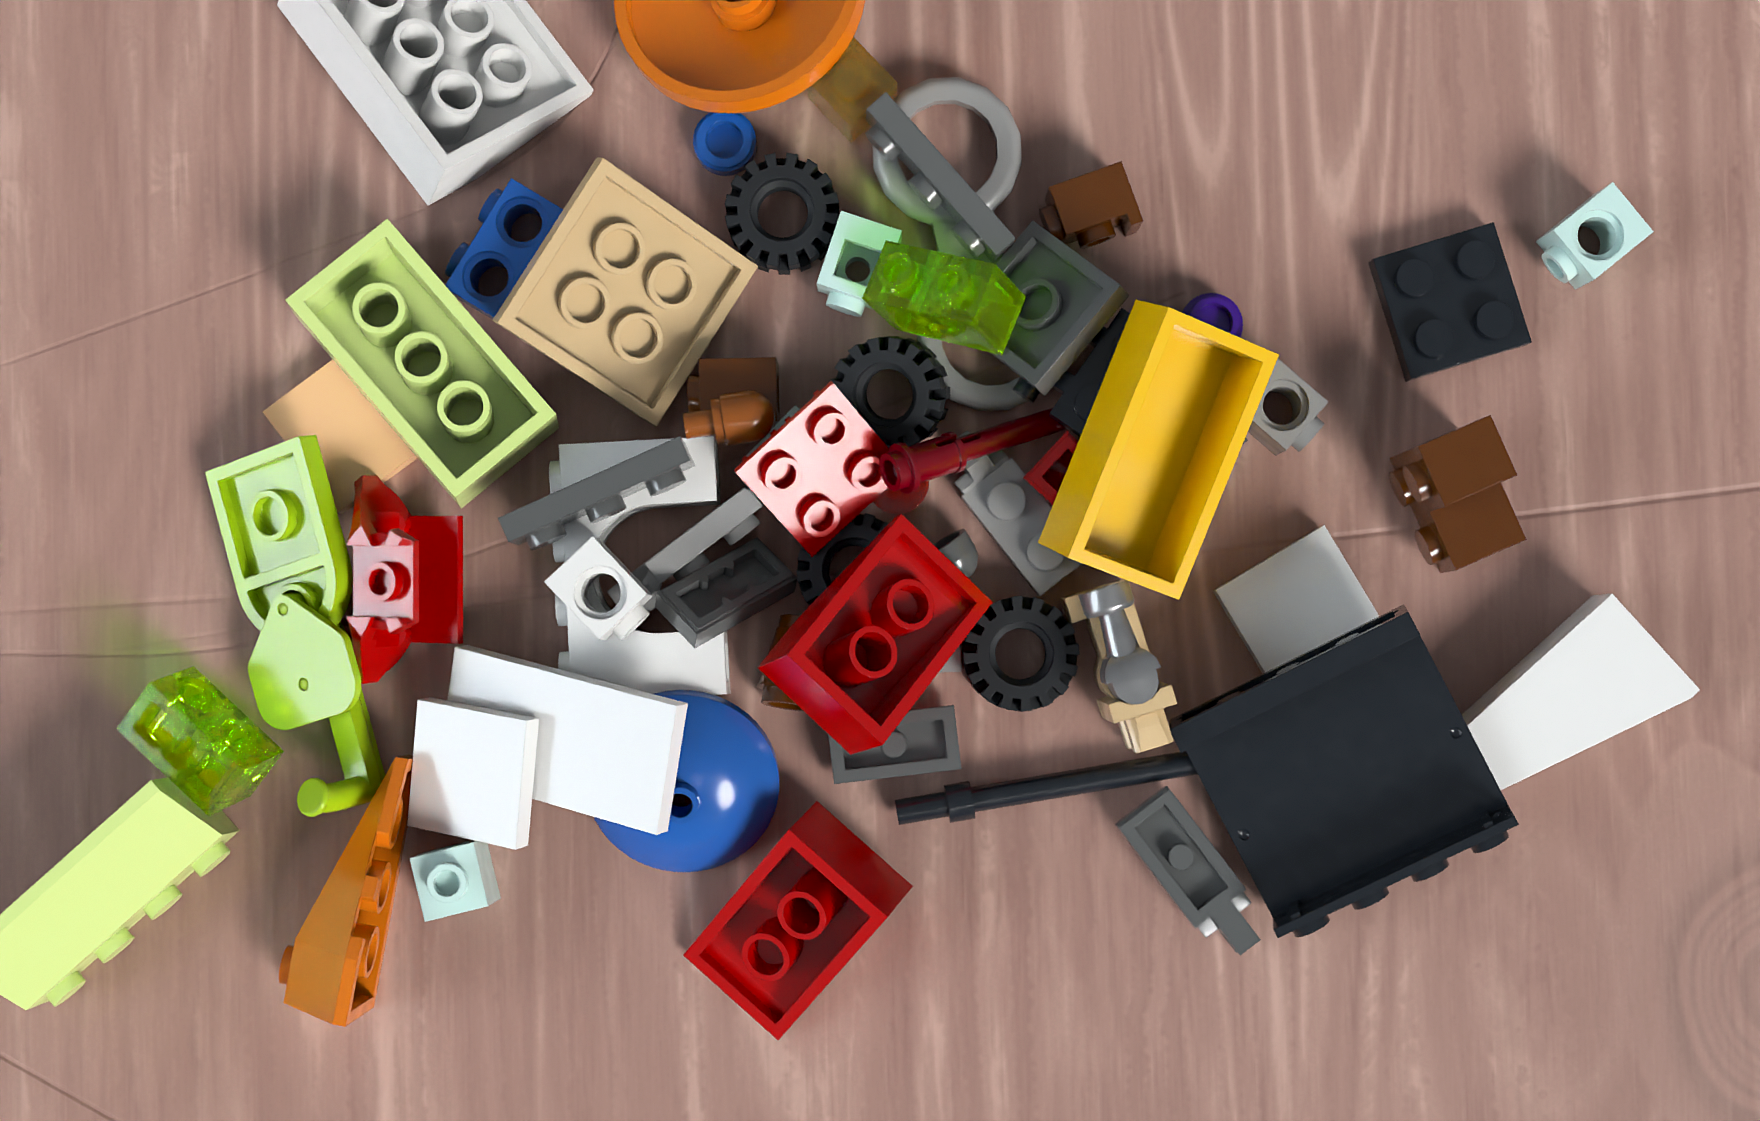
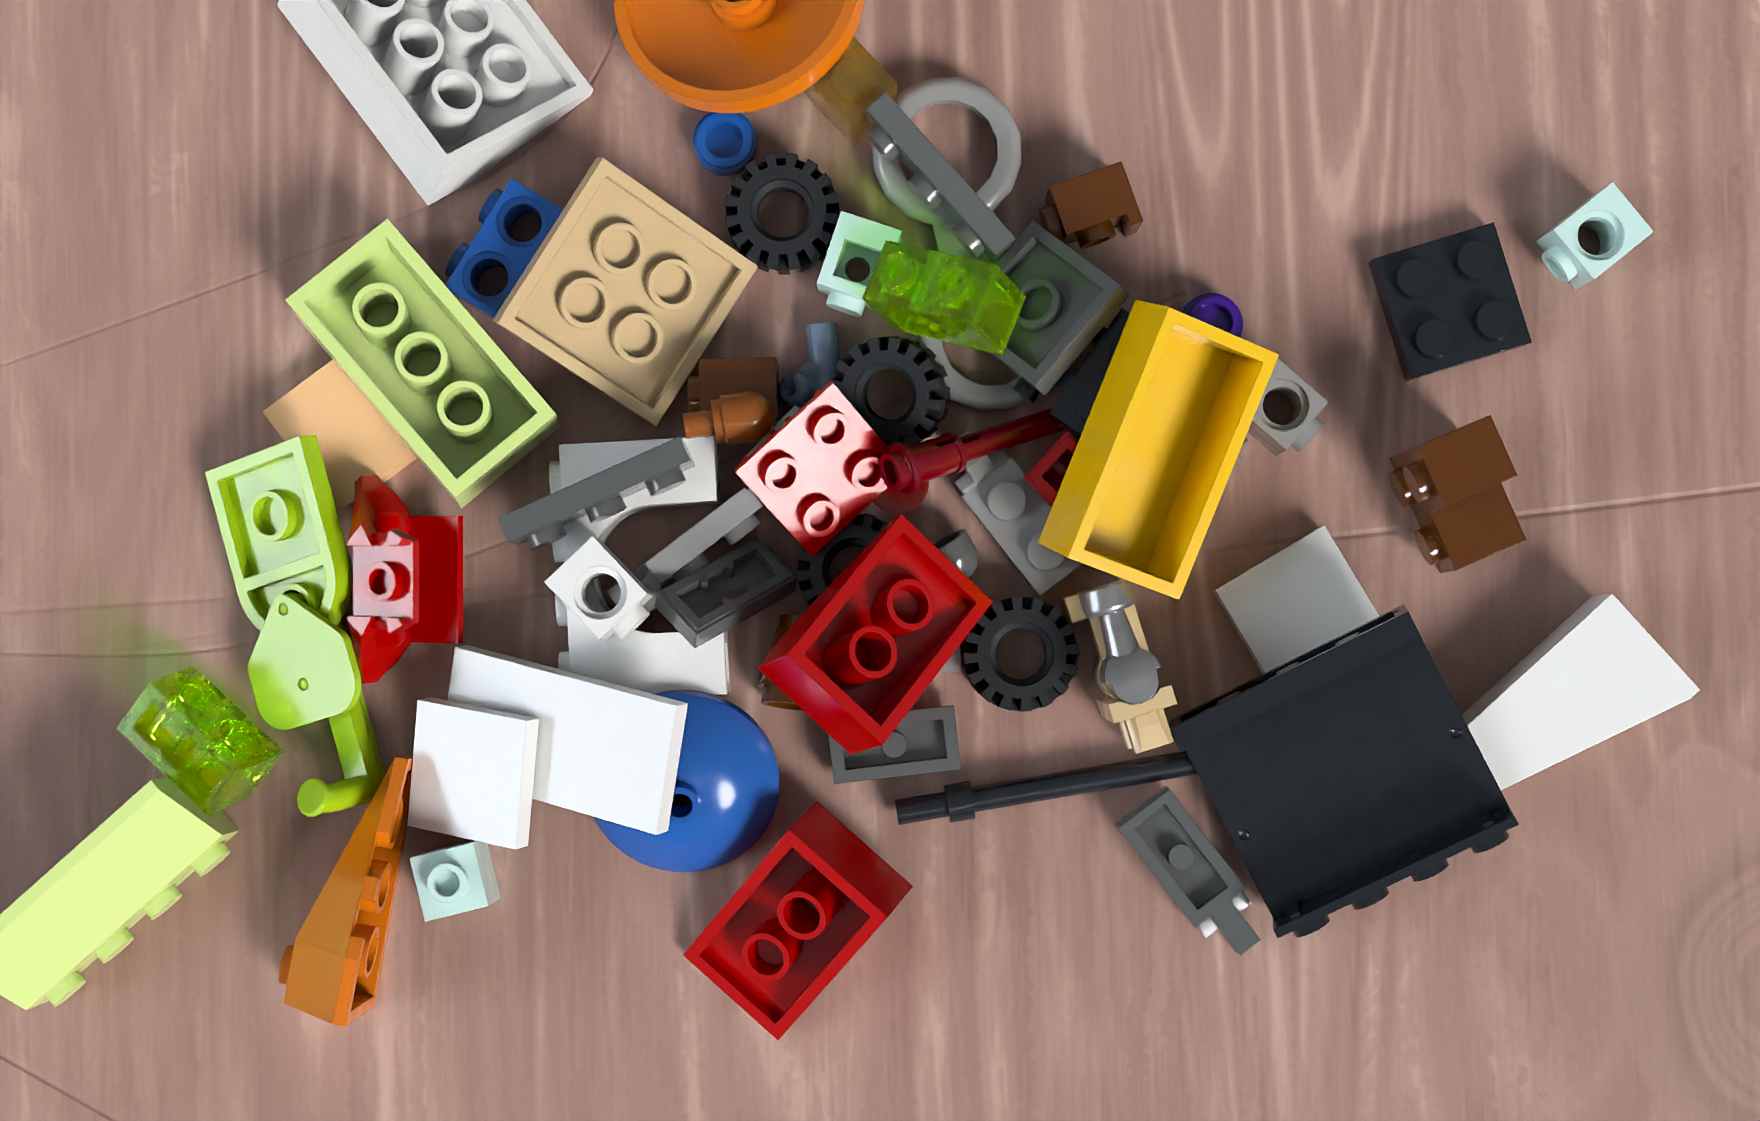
none -> sand blue arm [779,322,840,409]

